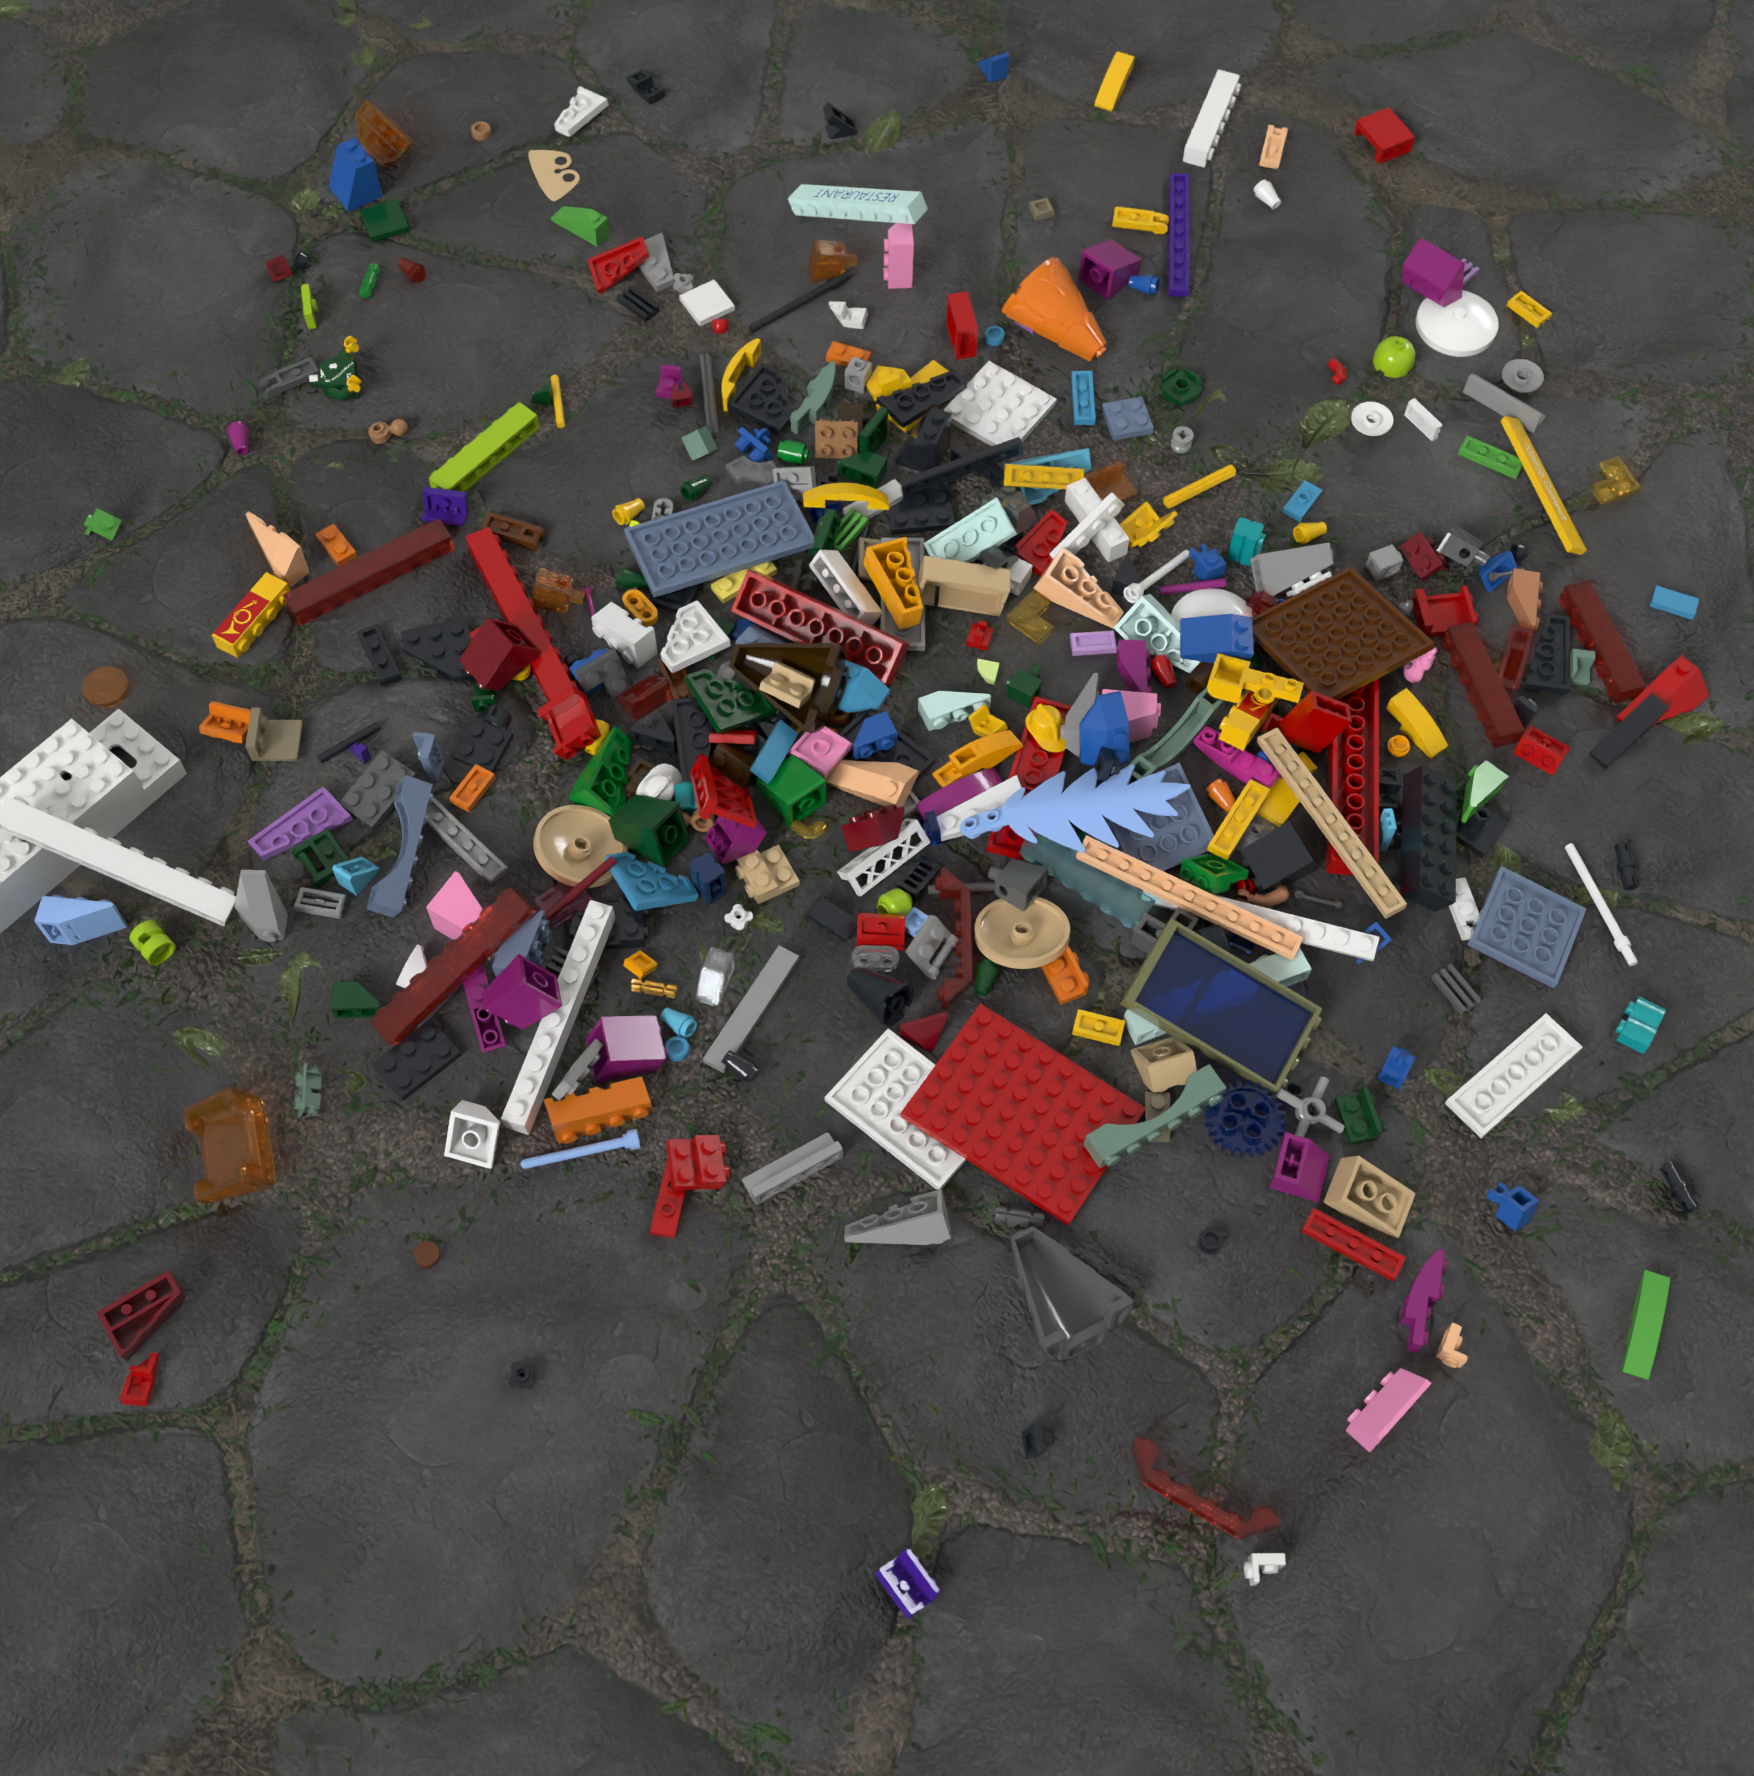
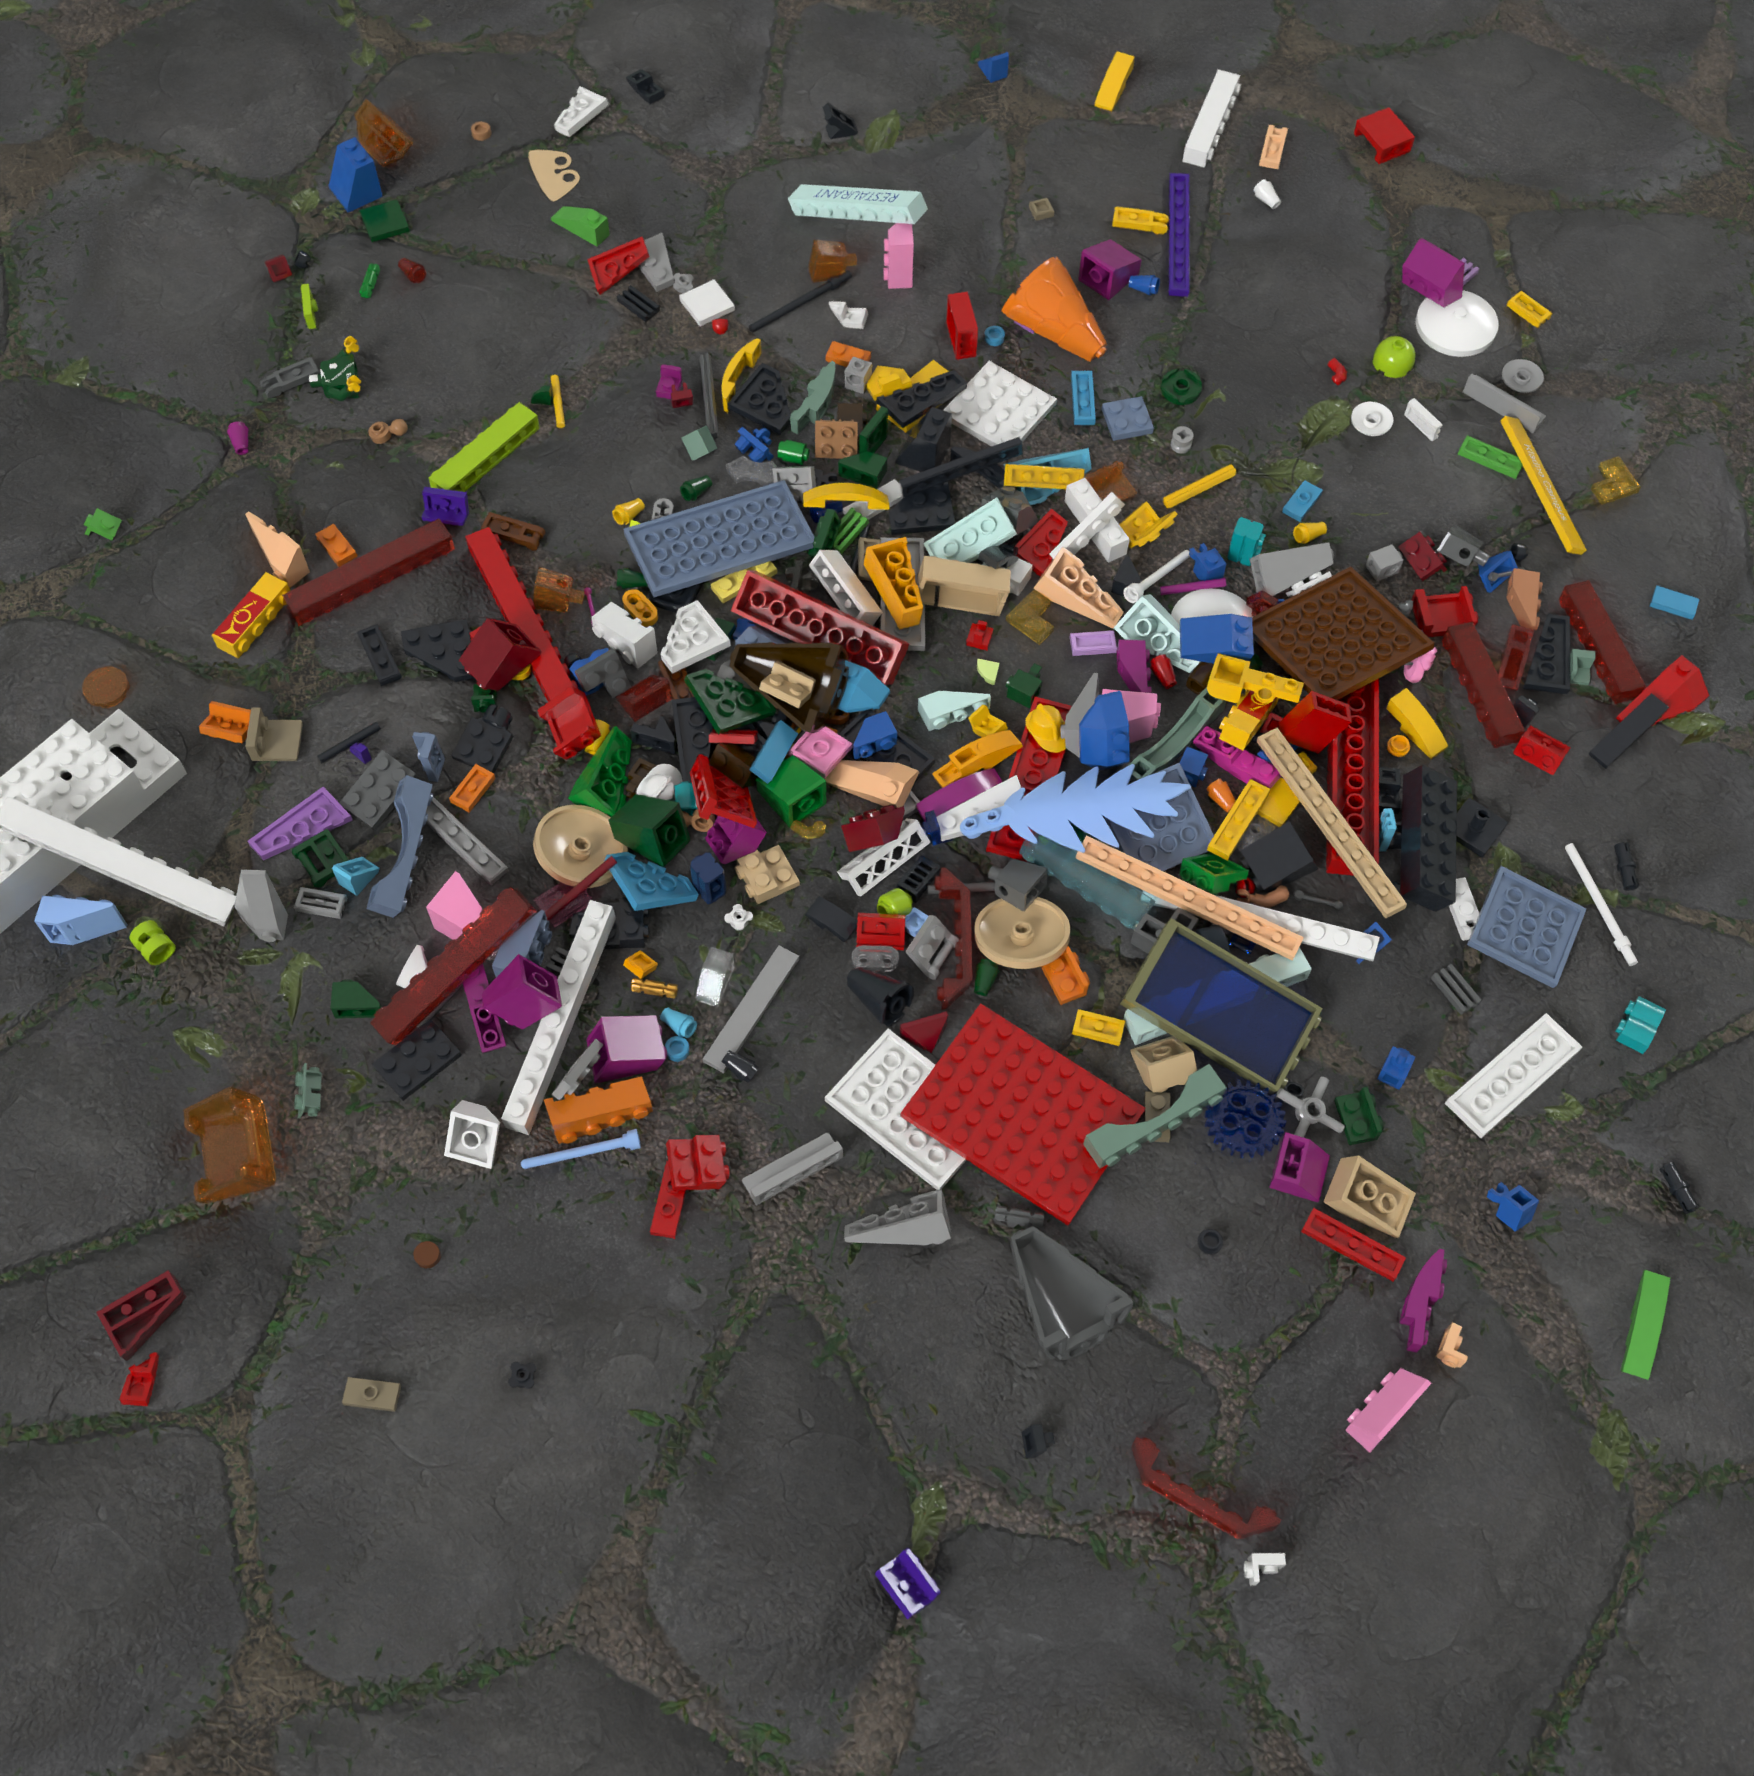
black tile [1094,747,1122,781] -> none
slope [1461,760,1509,823] -> none
none -> dark tan plate [342,1377,401,1412]
none -> blue brick [1180,747,1208,788]

